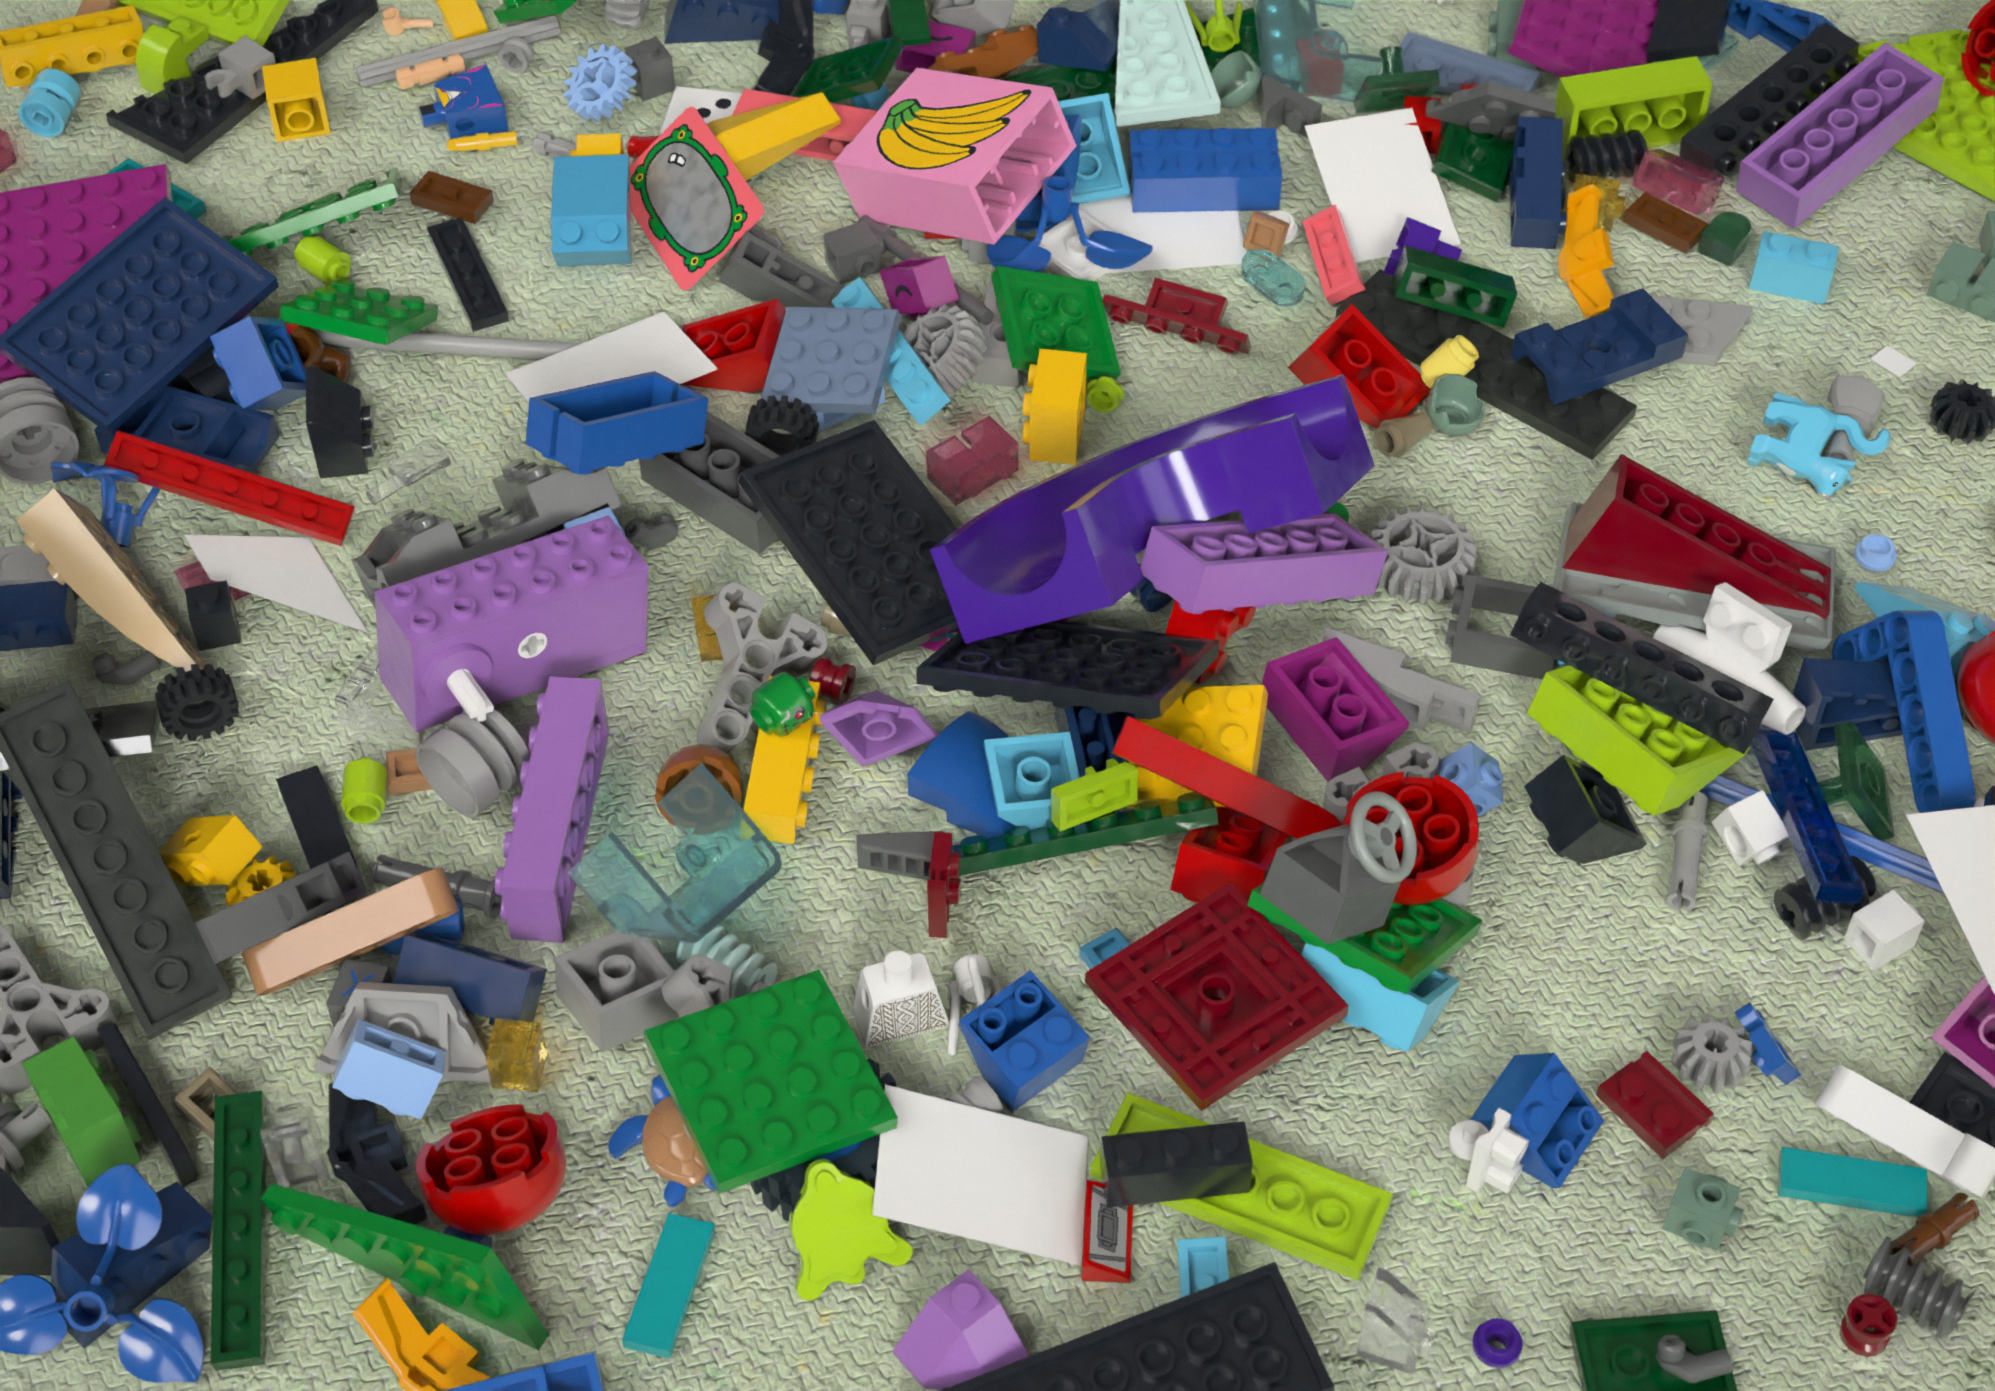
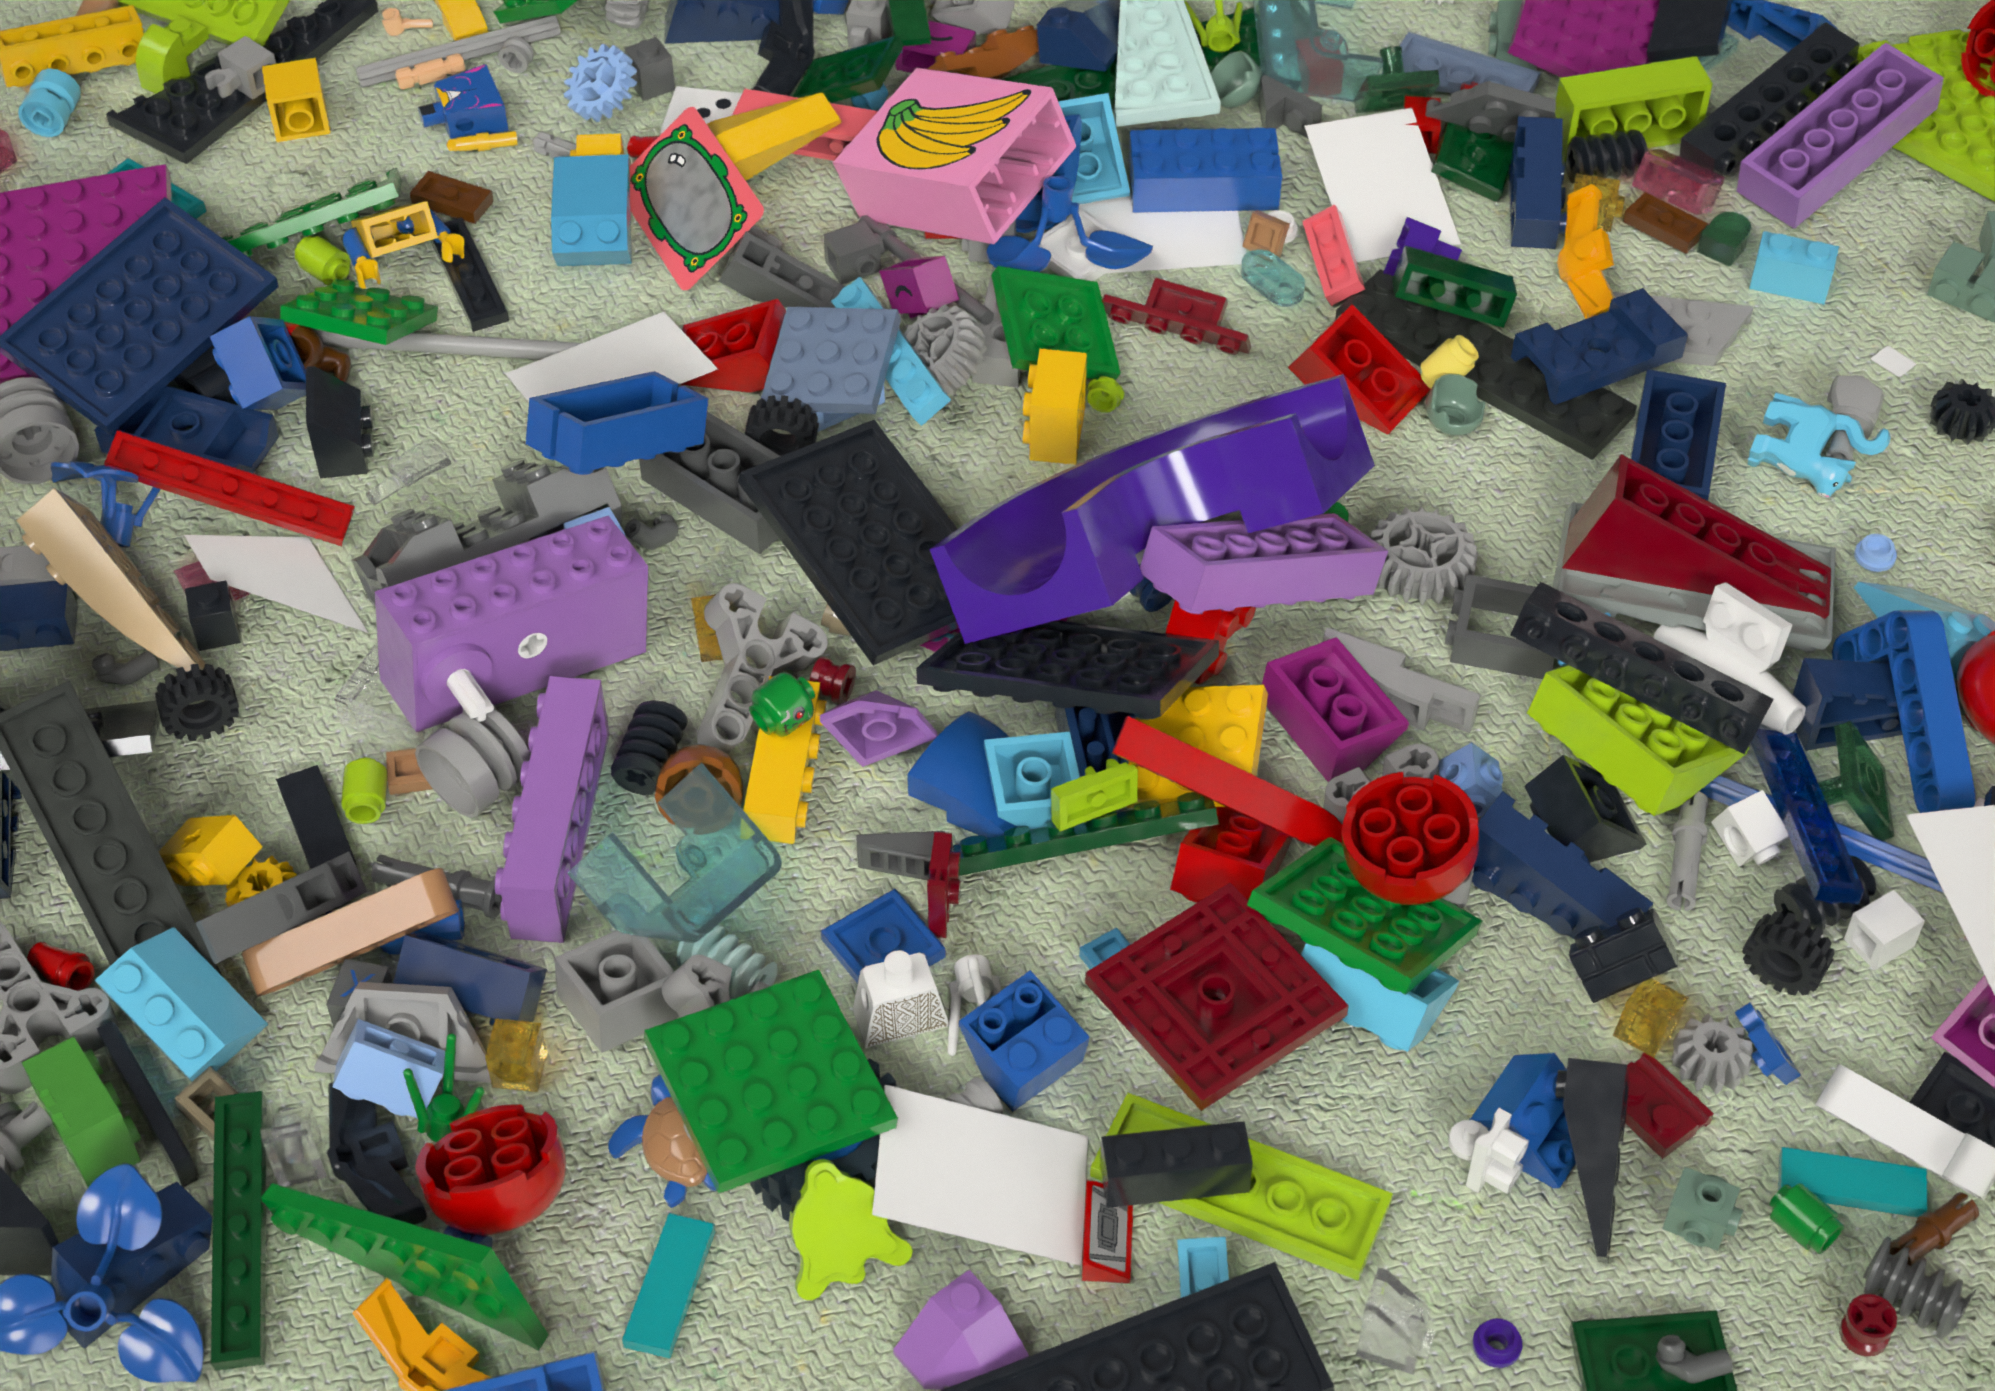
clear pink piece [926,416,1019,506] -> none
dark grey piece [1260,792,1417,944] -> none
dark tan cone [1374,412,1433,457] -> none
none -> red cone [27,942,95,991]
none -> medium azure slope [95,927,268,1082]
none -> torso [343,201,464,289]
none -> green plant [403,1033,484,1142]
none -> black piece [611,700,688,795]
none -> blue tile [821,889,946,984]
none -> dark blue wedge [1472,791,1653,939]
none -> black wedge [1556,1058,1630,1263]
none -> black brick [1569,908,1678,1003]
none -> clear yellow brick [1613,978,1689,1058]
none -> dark blue brick [1630,369,1726,501]
none -> black tyre [1742,911,1835,996]
none -> green brick [1769,1183,1844,1254]

